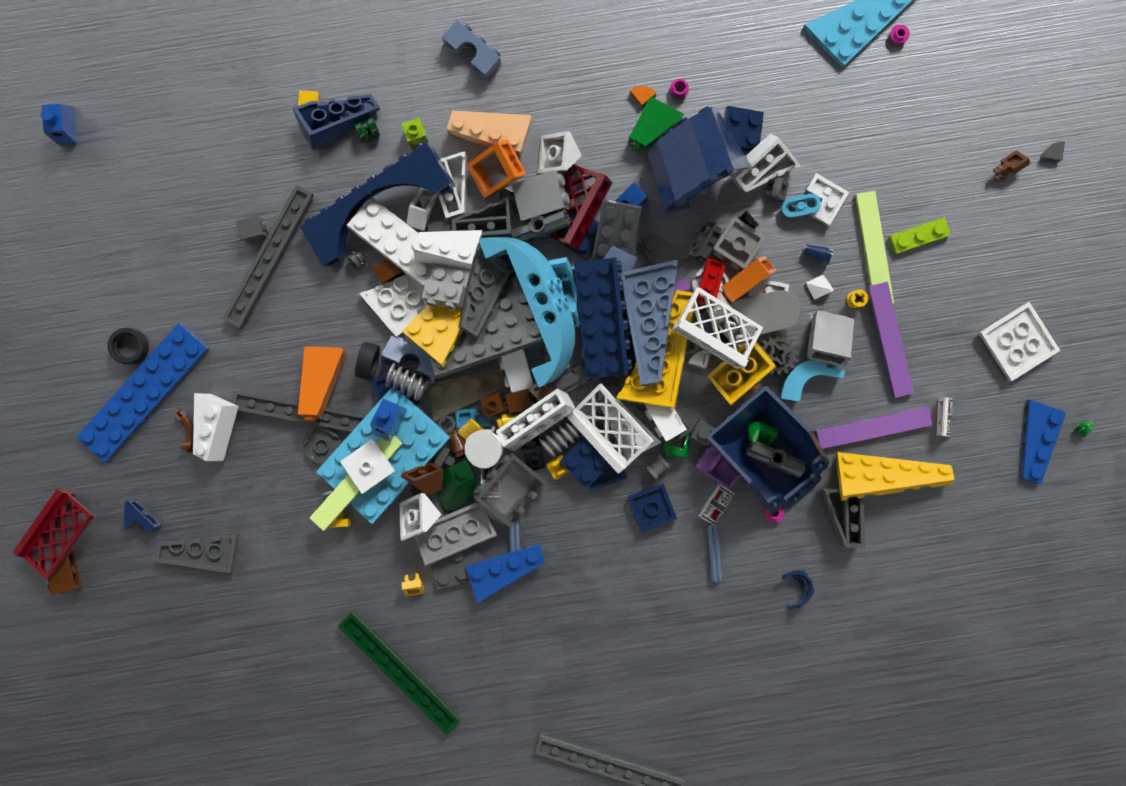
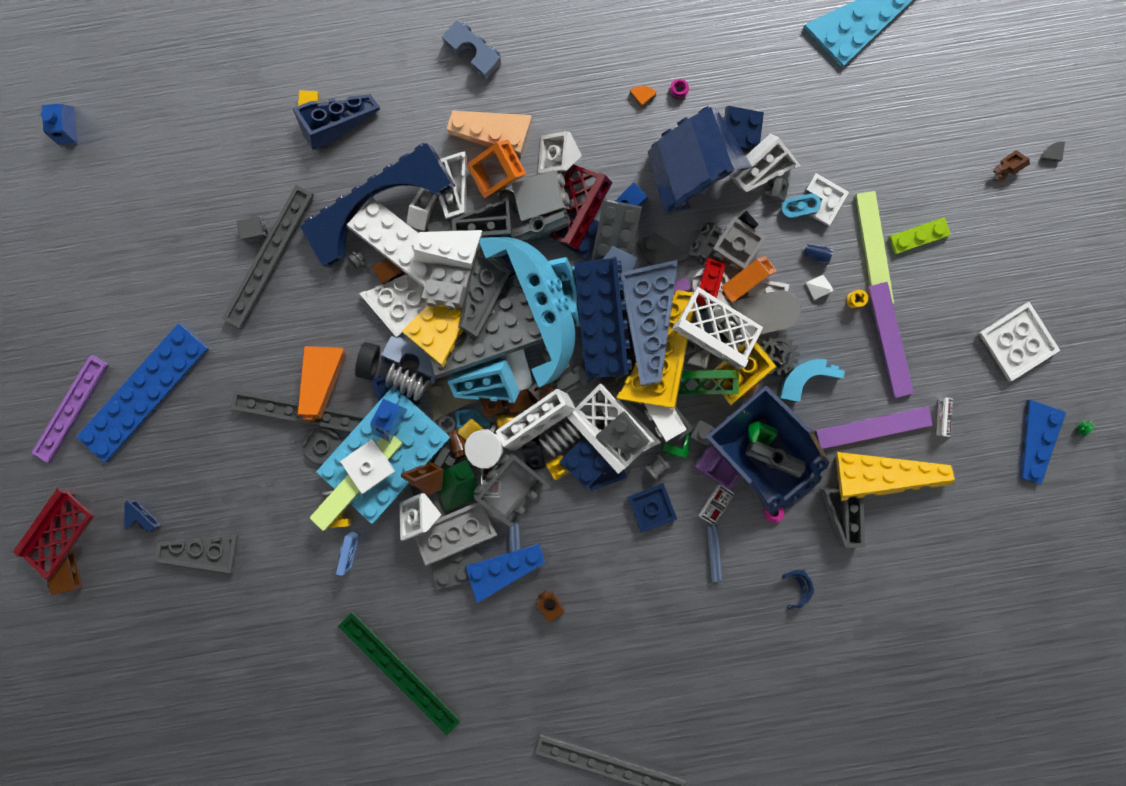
black tyre [107,328,149,364] -> none
reddish brown piece [175,409,194,452] -> none
white wedge [193,393,239,461] -> none
dark green wheel [355,117,380,142] -> none
lime brick [401,118,428,147] -> none
yellow tile [402,573,425,597] -> none
green slope [628,96,684,150] -> none
light grey brick [807,310,854,367] -> none
dark pink plate [890,24,910,44] -> none
none -> medium lavender tile [31,355,109,463]
none -> medium blue plate [336,532,360,576]
none -> medium azure wedge [447,358,520,403]
none -> reddish brown brick [536,590,565,623]
none -> dark grey wing [596,411,650,455]
none -> green fence [678,370,739,394]

